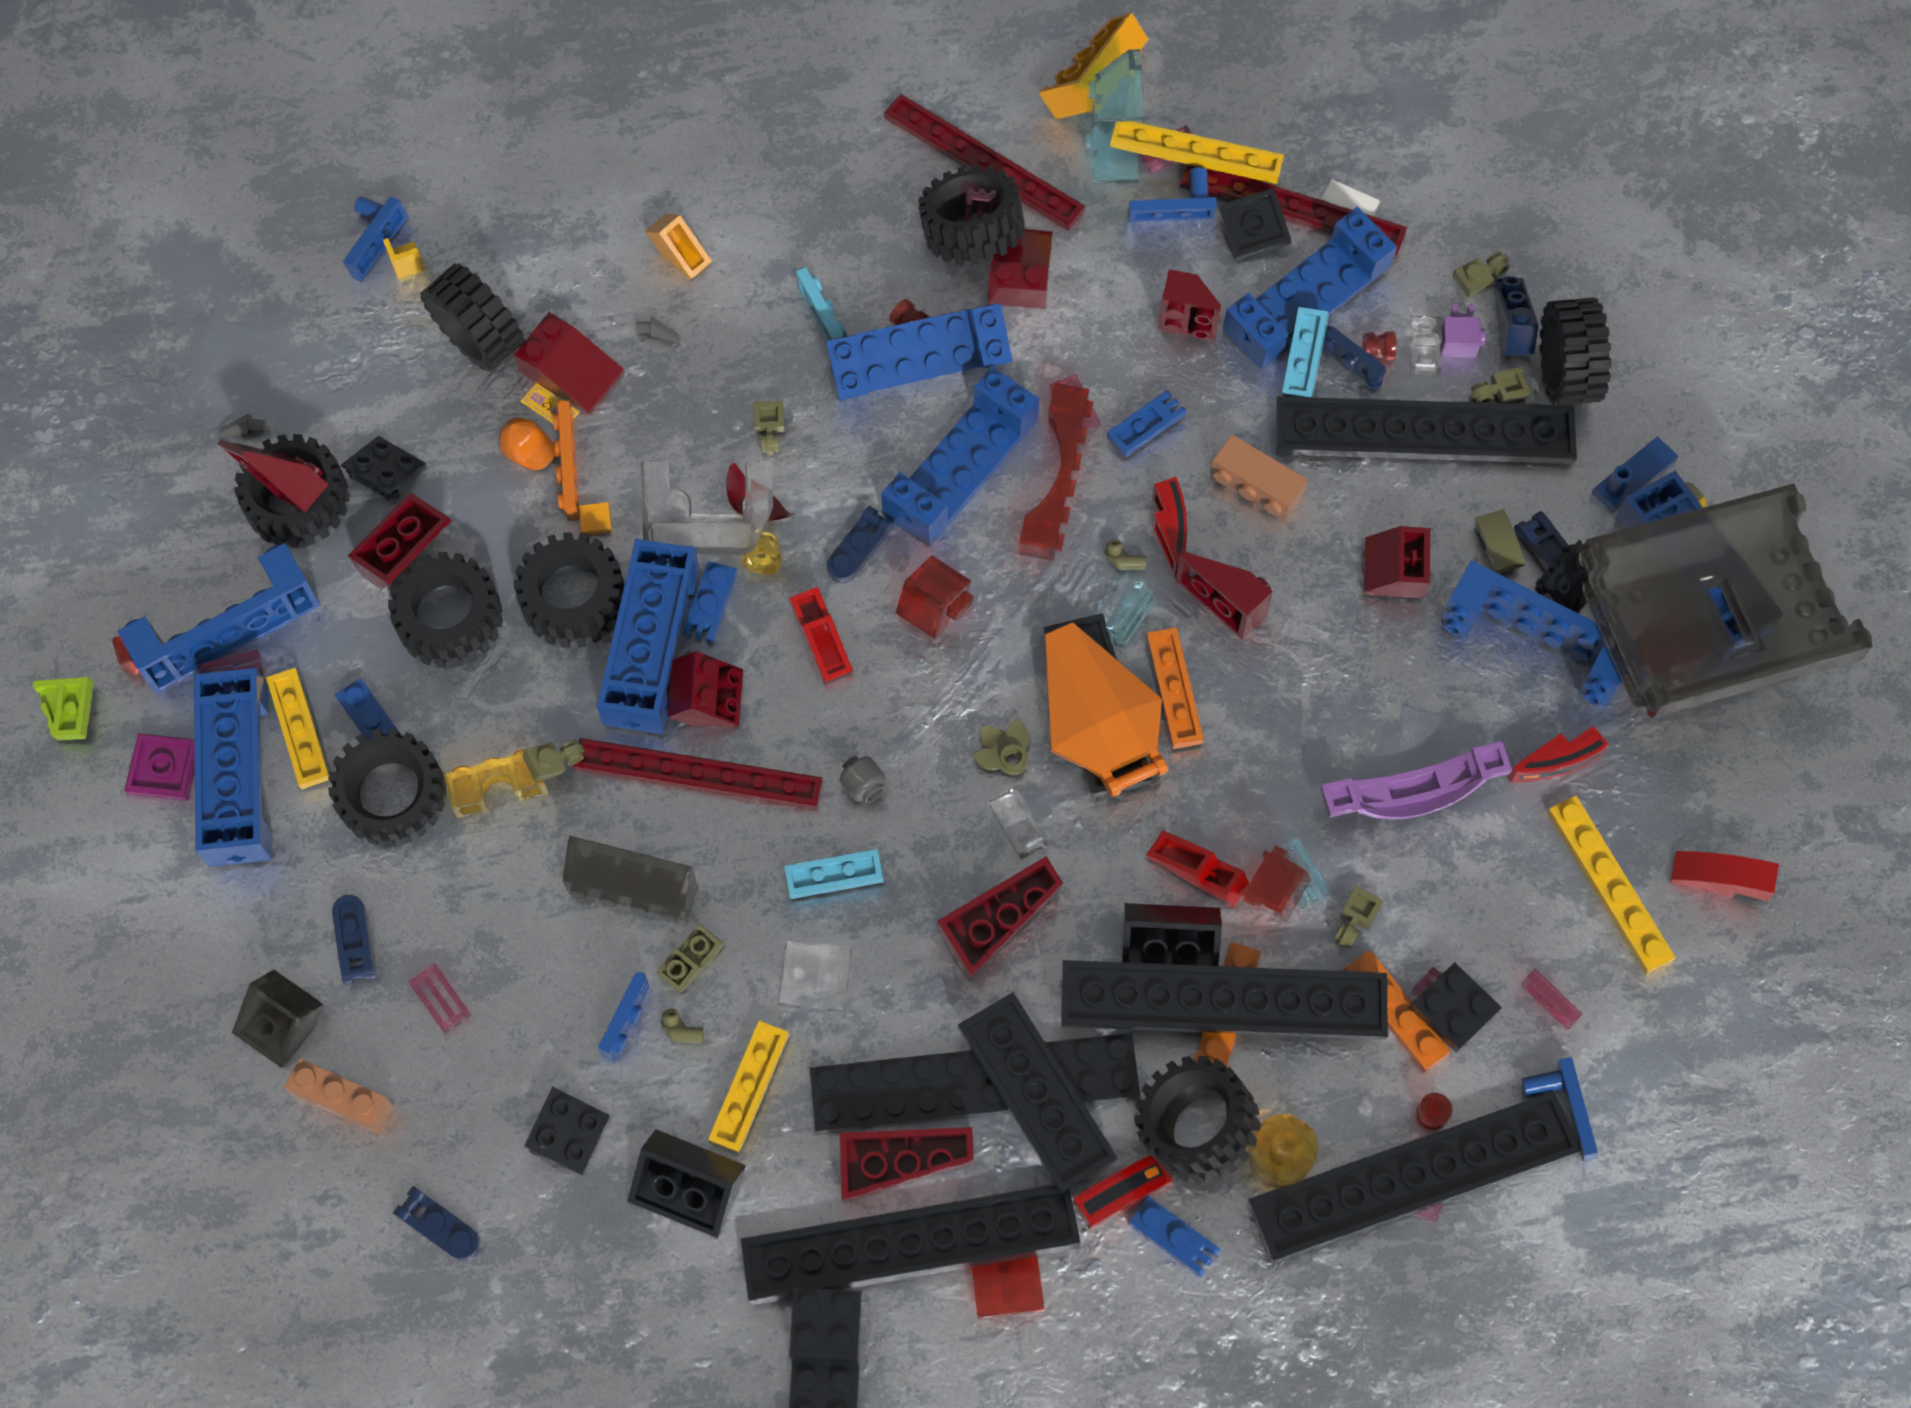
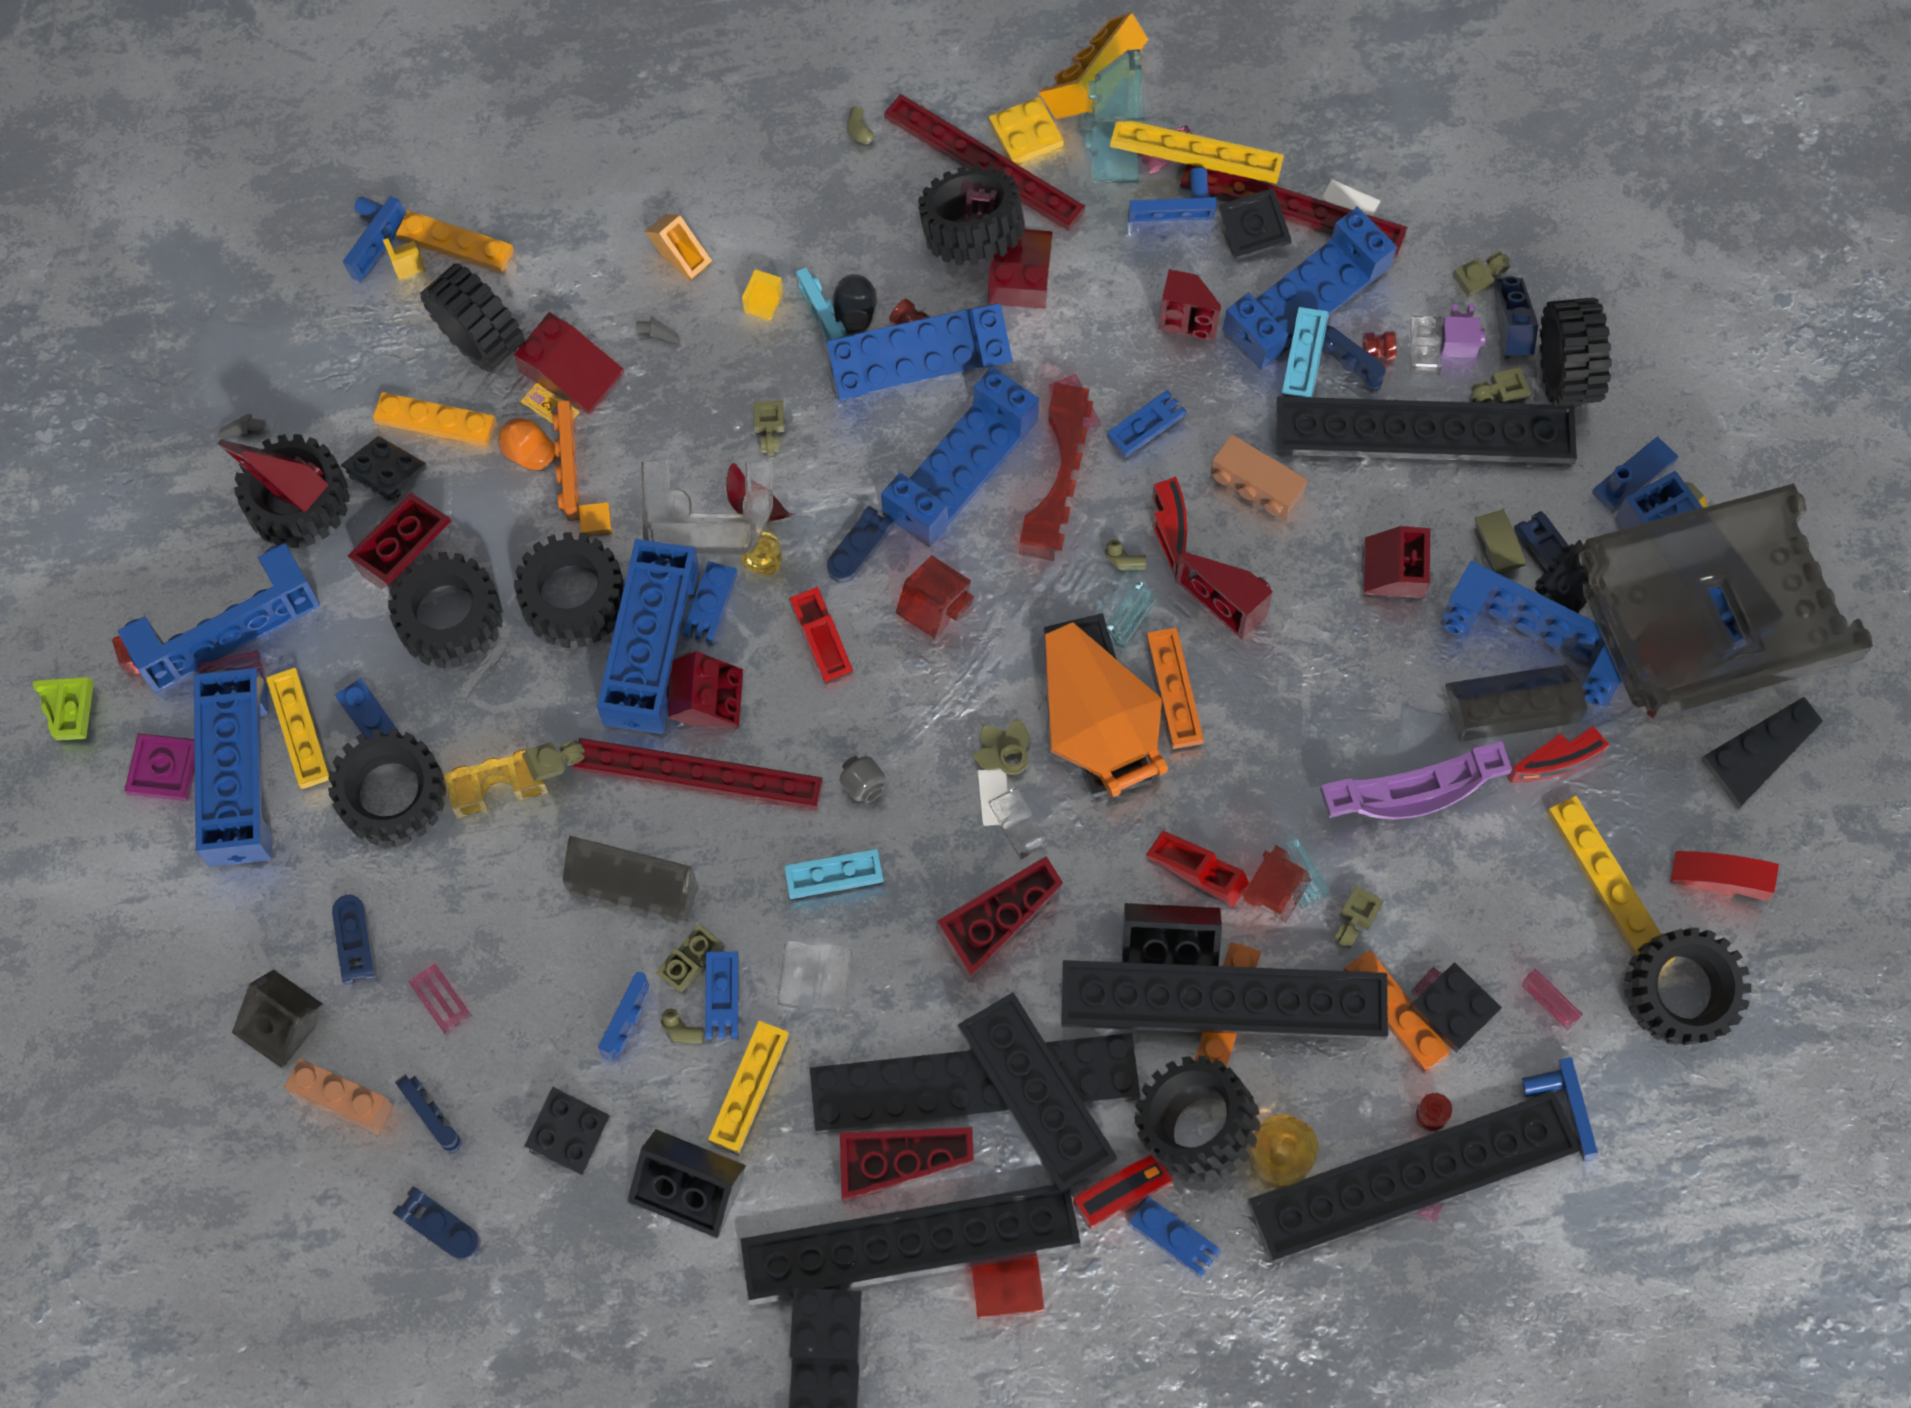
none -> light orange plate [373,392,496,447]
none -> dark blue plate [395,1074,462,1153]
none -> light orange plate [396,210,514,274]
none -> blue hinge [705,952,739,1039]
none -> yellow panel [742,269,784,320]
none -> black piece [832,274,877,331]
none -> olive arm [846,106,874,145]
none -> white sticker [978,769,1011,826]
none -> yellow plate [988,97,1064,164]
none -> clear smoke slope [1445,664,1588,742]
none -> black tyre [1624,928,1751,1045]
none -> black wing [1701,697,1823,810]

